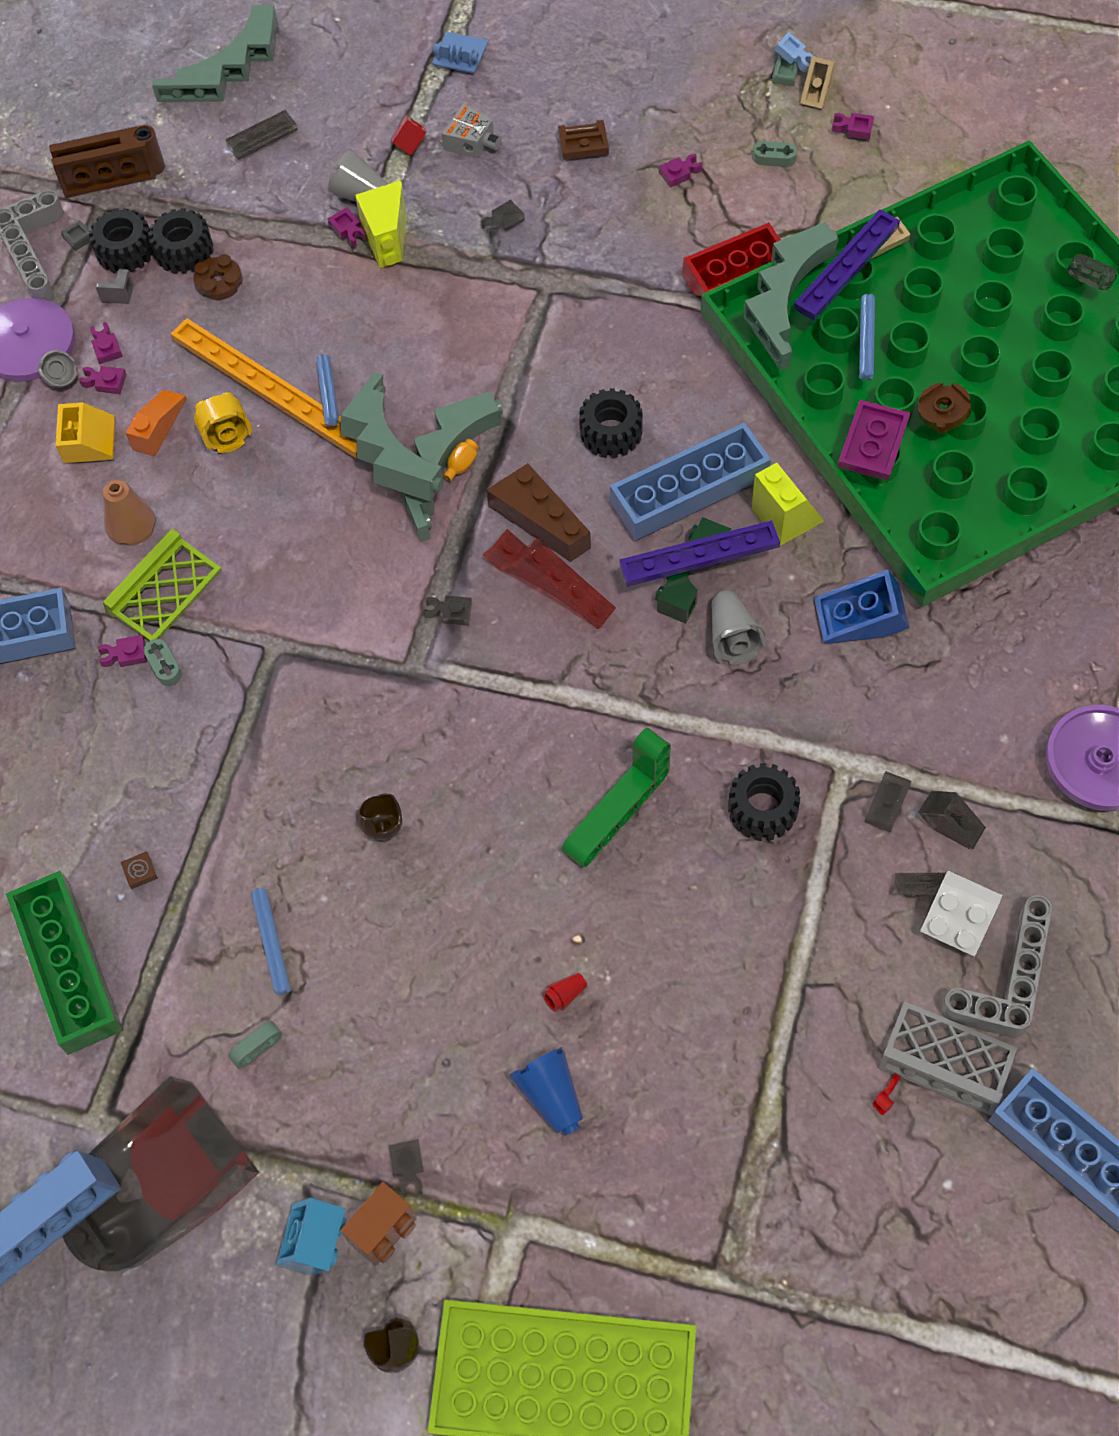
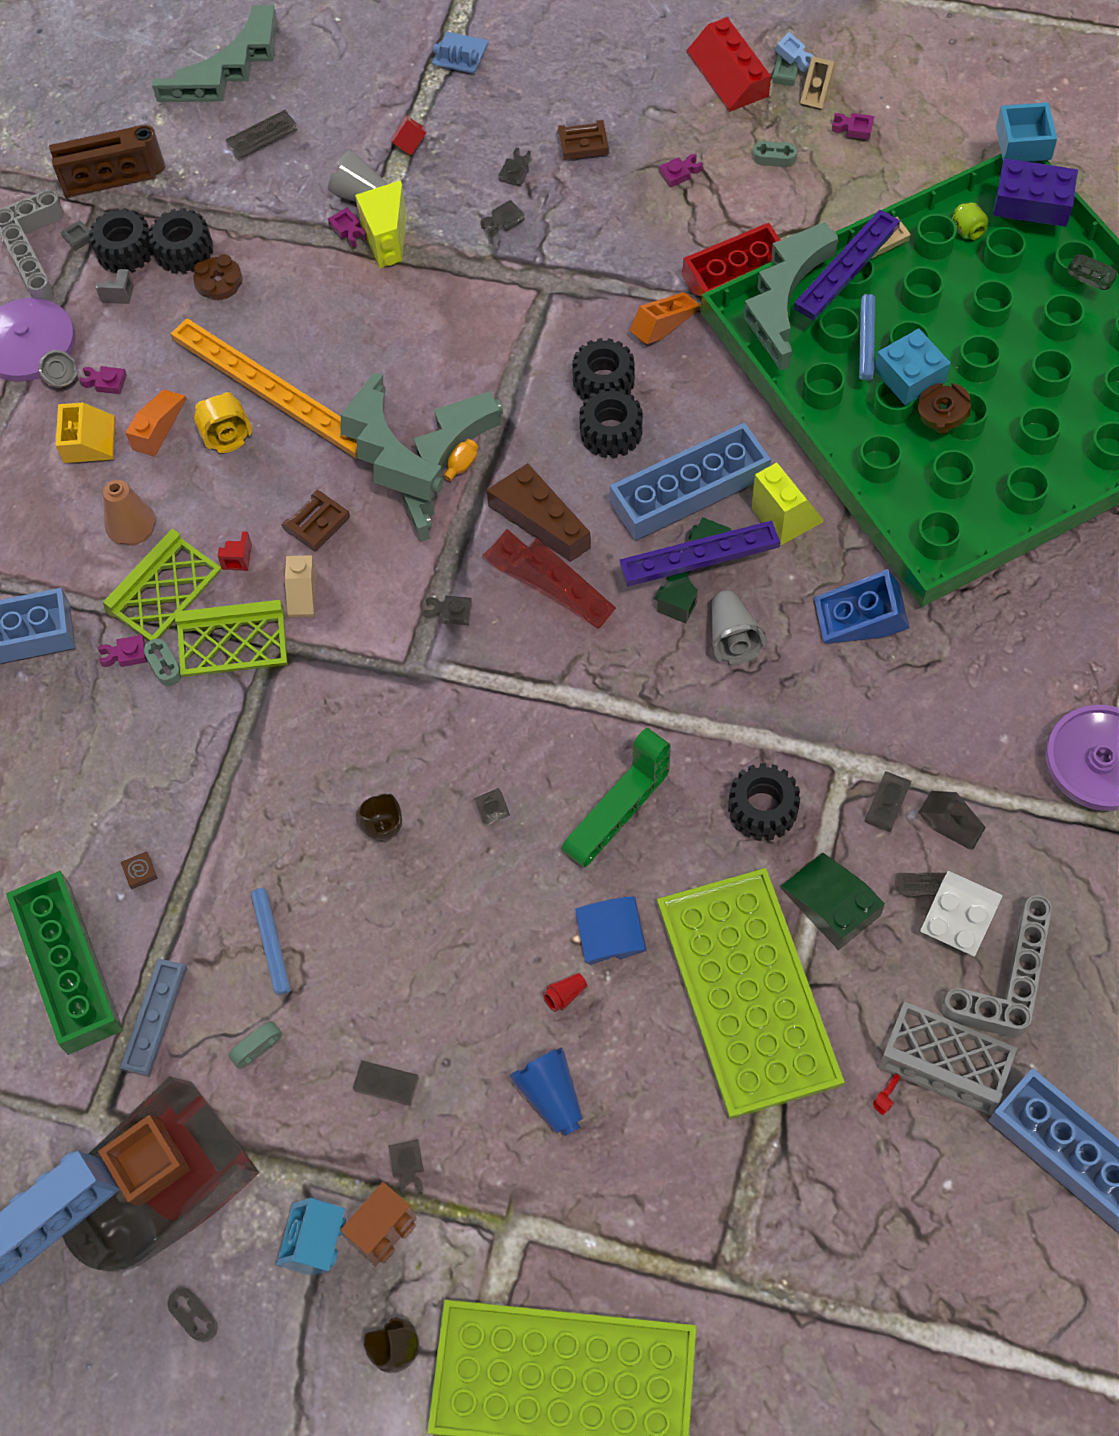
magenta plate [90,322,123,364] -> none
medium blue axle [316,354,339,426] -> none
light grey torso [442,104,501,158] -> none
magenta plate [838,400,910,481] -> none
none -> dark orange piece [98,1115,191,1206]
none -> sand blue tile [120,959,187,1077]
none -> clear smoke beam [167,1288,218,1343]
none -> lime fence [175,600,288,677]
none -> red panel [217,531,252,571]
none -> reddish brown plate [281,490,350,551]
none -> tan slope [285,555,317,617]
none -> clear smoke plate [353,1060,419,1106]
none -> clear smoke plate [473,788,510,826]
none -> clear smoke plate [499,147,531,187]
none -> black tyre [572,338,635,401]
none -> blue slope [575,896,647,965]
none -> orange slope [629,292,701,344]
none -> lime plate [657,868,845,1120]
none -> red slope [687,17,771,112]
none -> dark green slope [780,853,885,951]
none -> dark azure piece [874,329,951,405]
none -> lime head [952,202,988,240]
none -> dark purple brick [993,158,1078,227]
none -> dark azure piece [996,102,1057,162]

